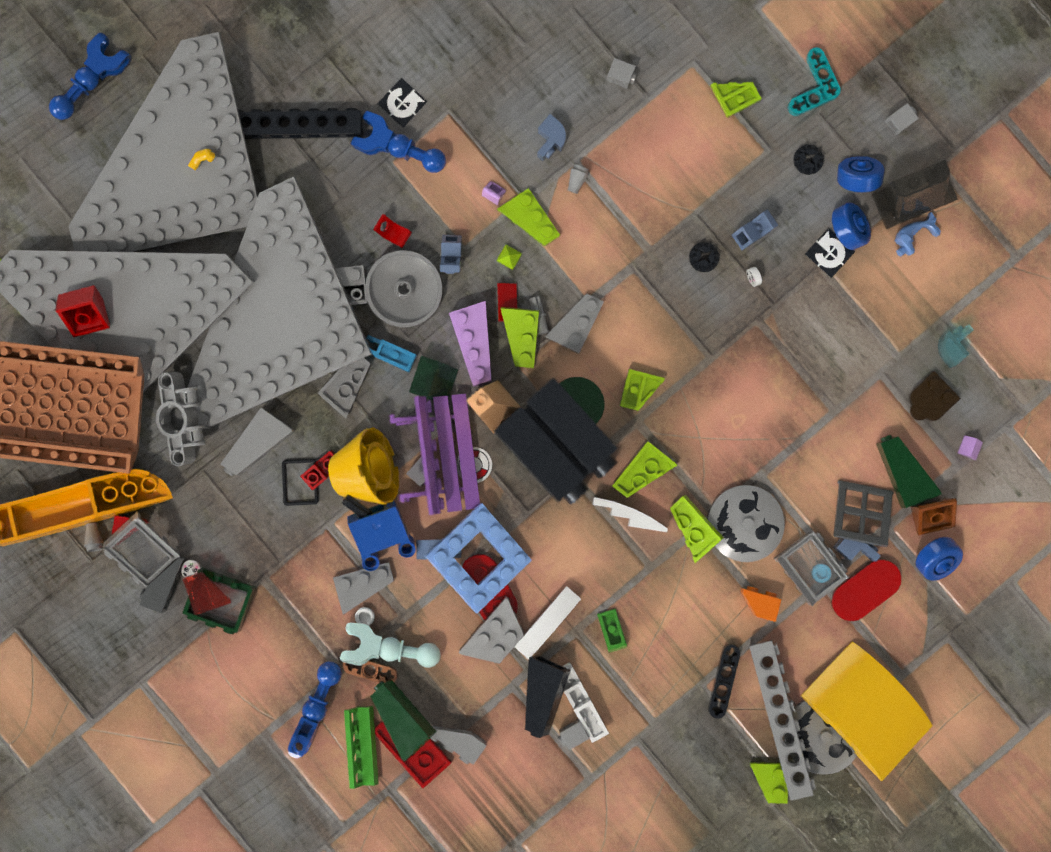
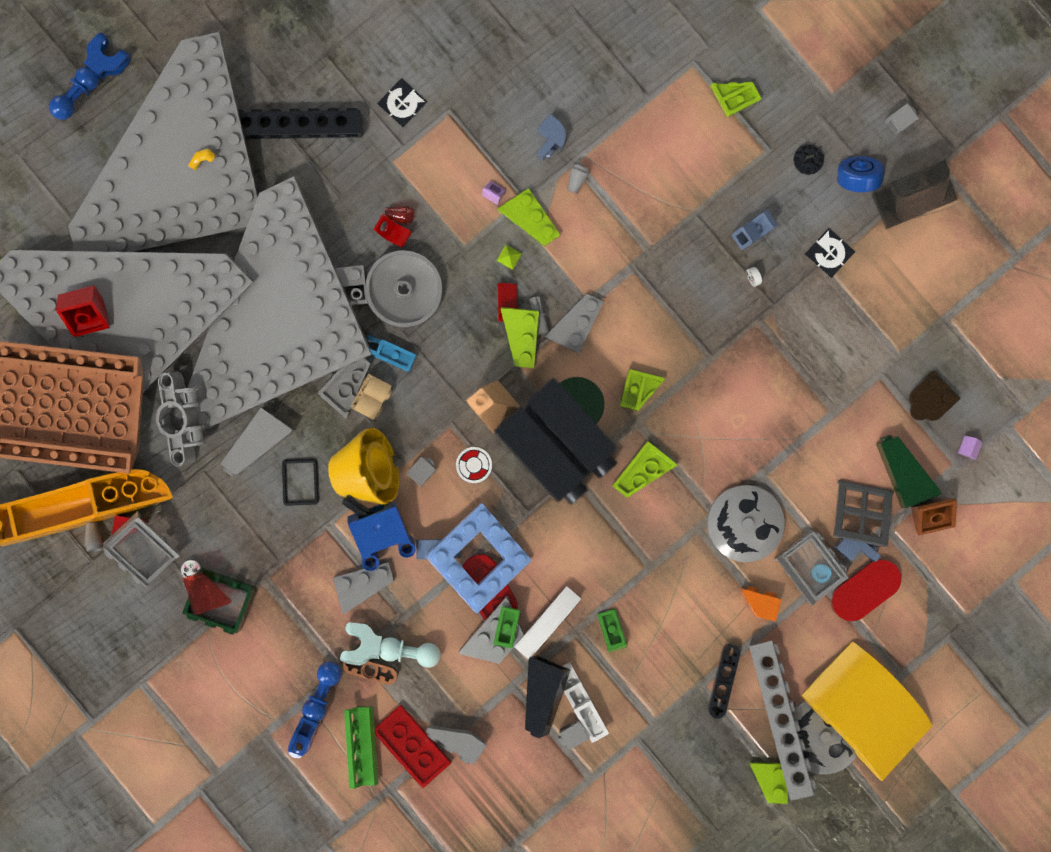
dark grey slope [139,557,187,613] -> none
red slope [300,450,335,491] -> none
blue piece [350,111,446,173] -> none
white tile [355,607,375,626] -> none
dark green slope [371,679,437,762] -> none
medium lavender piece [390,394,480,515] -> none
clear green slope [409,356,459,401] -> none
sand blue brick [440,235,462,274] -> none
lavender wedge [449,301,492,387] -> none
white slope [592,497,668,532] -> none
light grey brick [606,58,637,89] -> none
lime wing [670,495,724,563] -> none
black gear [689,242,720,272] -> none
teal beam [788,47,841,116] -> none
blue wheel [832,202,871,250] -> none
medium blue animal [895,212,941,257] -> none
blue wheel [916,537,963,581] -> none
clear light blue brick [938,324,974,368] -> none
none -> tan brick [351,374,392,420]
none -> clear red cone [385,206,414,225]
none -> bright green slope [493,606,521,649]

